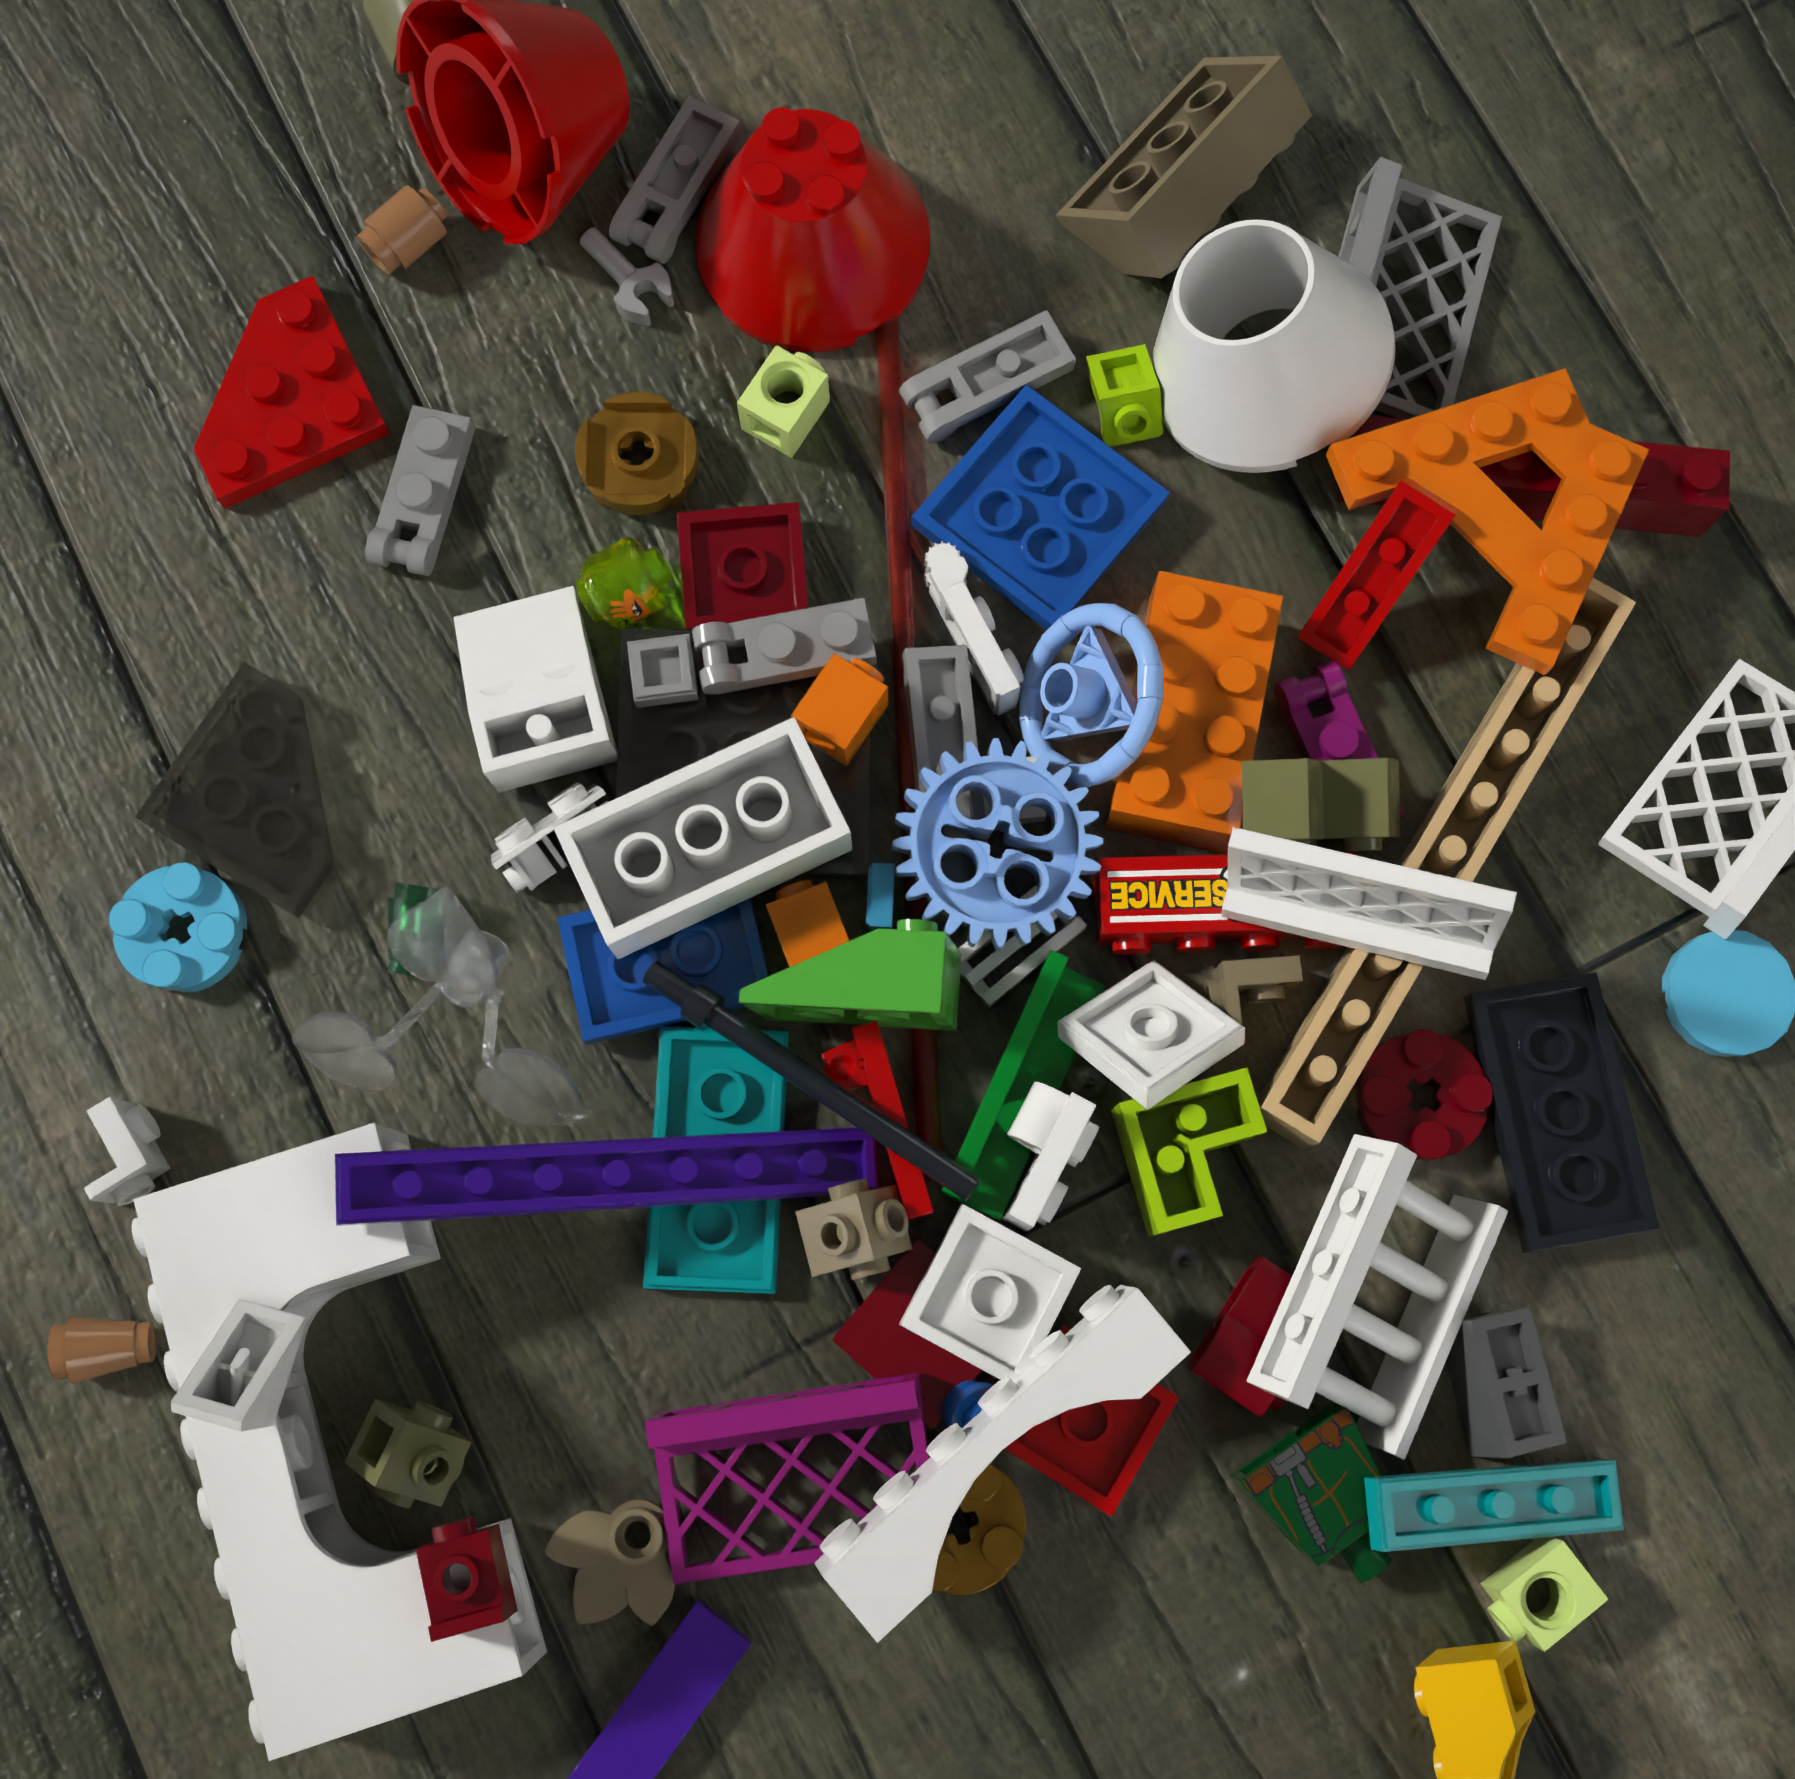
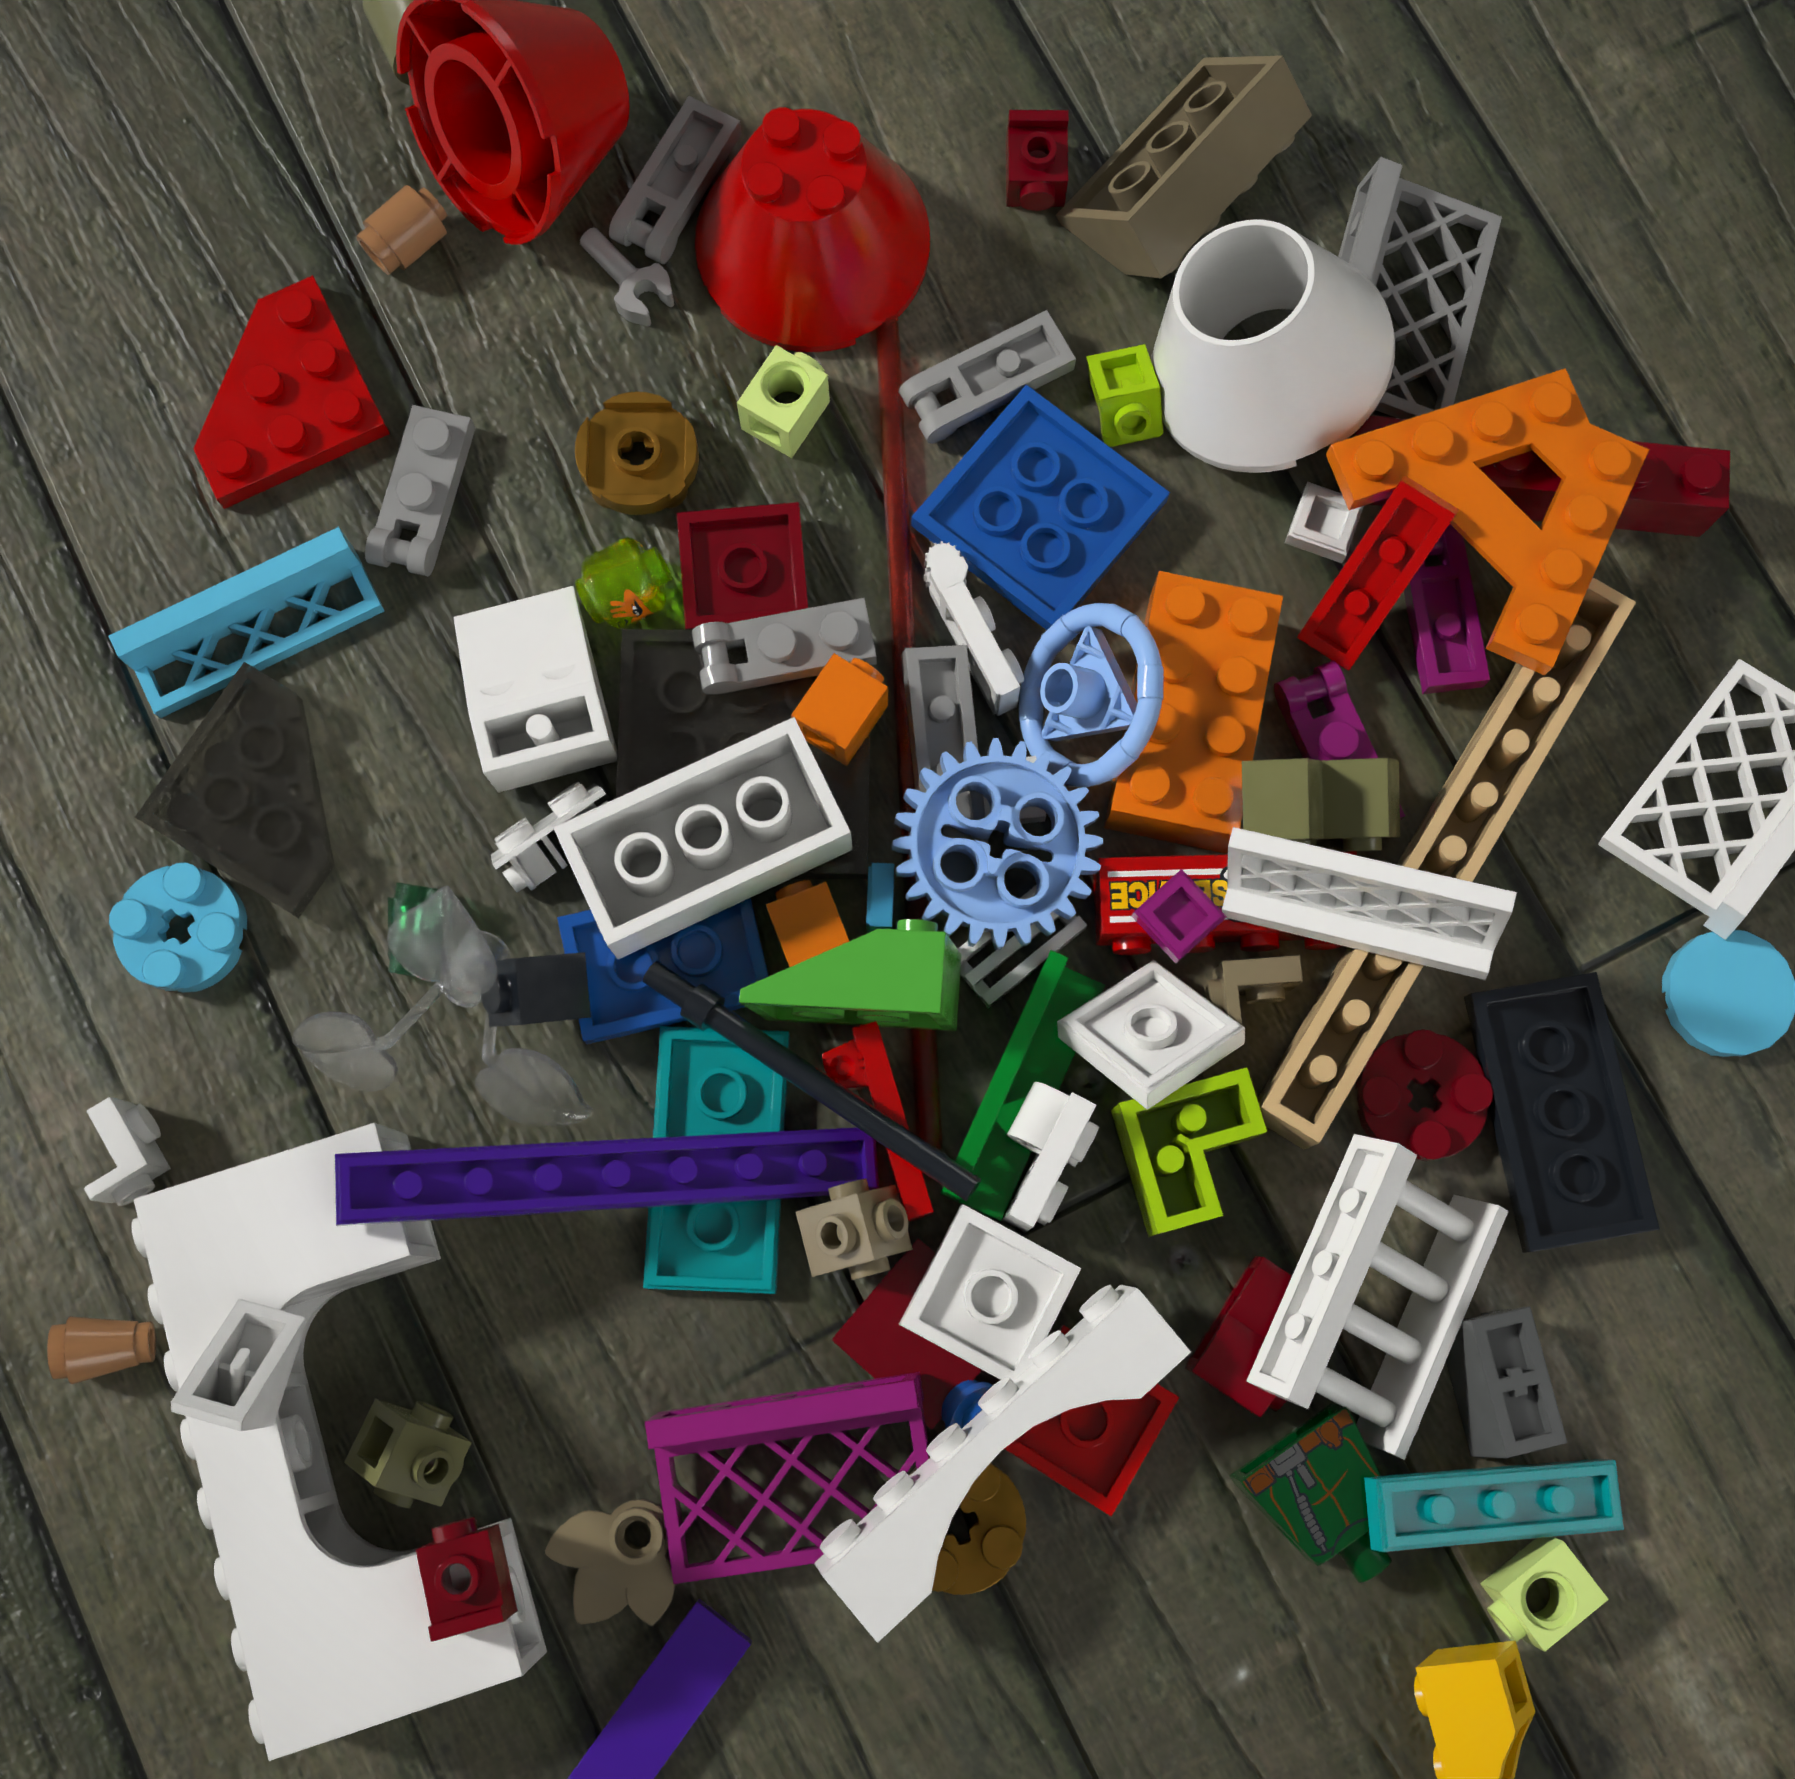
light grey tile [627,633,699,708] -> none
none -> medium azure fence [108,527,385,719]
none -> black brick [481,952,591,1027]
none -> dark red brick [1006,110,1069,211]
none -> magenta tile [1131,869,1227,963]
none -> white tile [1285,482,1364,563]
none -> magenta plate [1404,524,1490,694]

